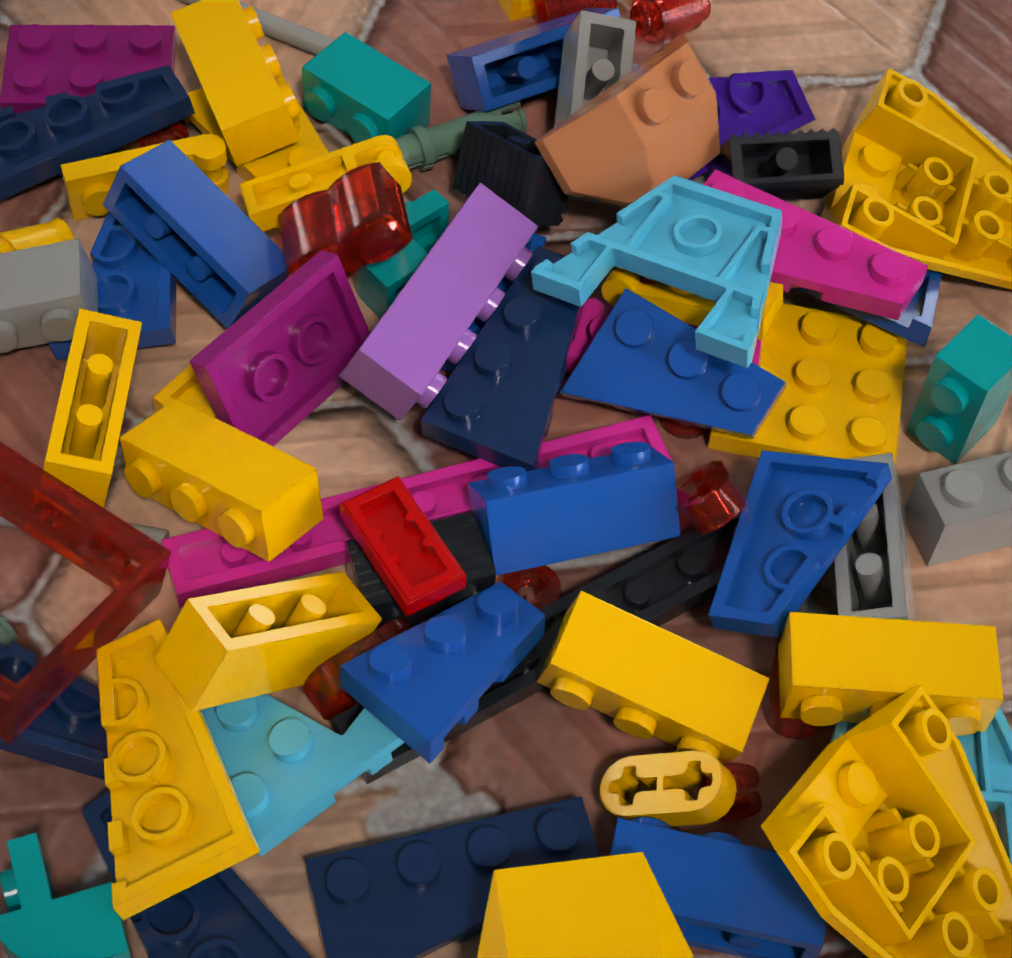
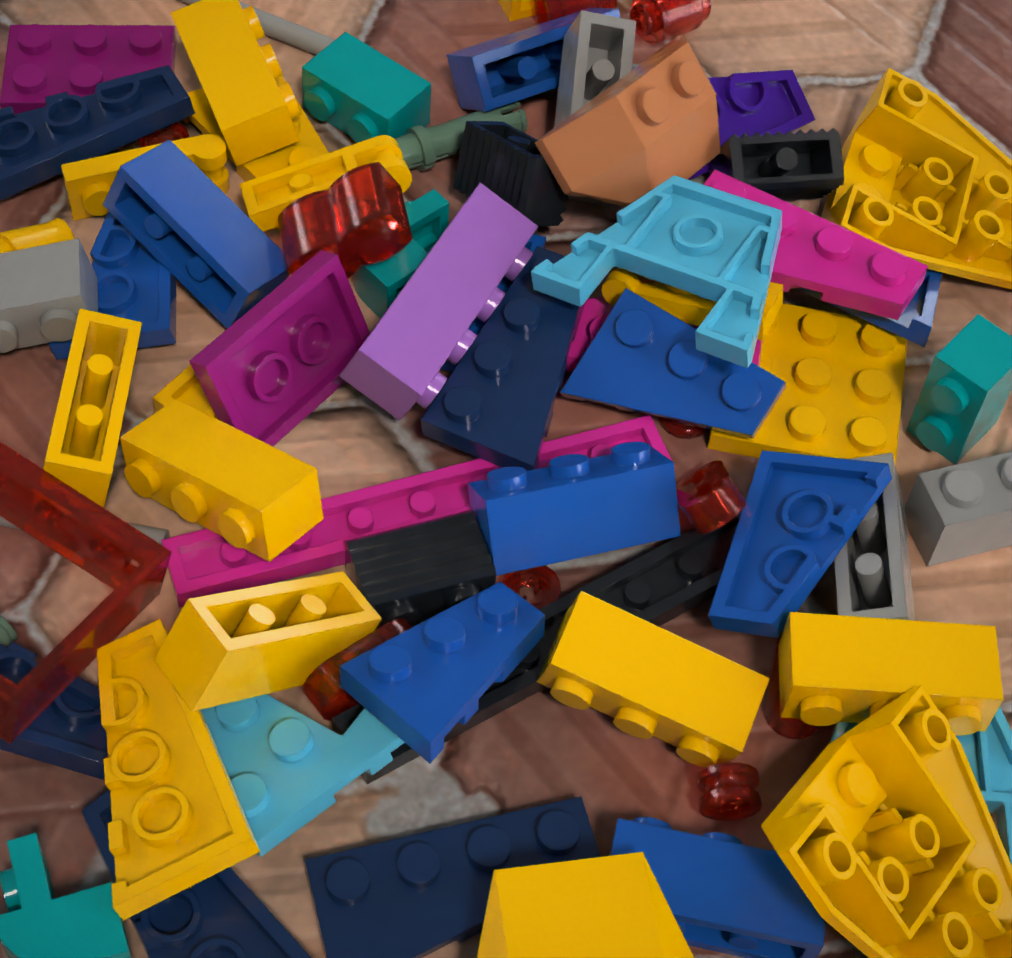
red plate [340,476,467,617] -> none
yellow beam [600,750,737,826] -> none

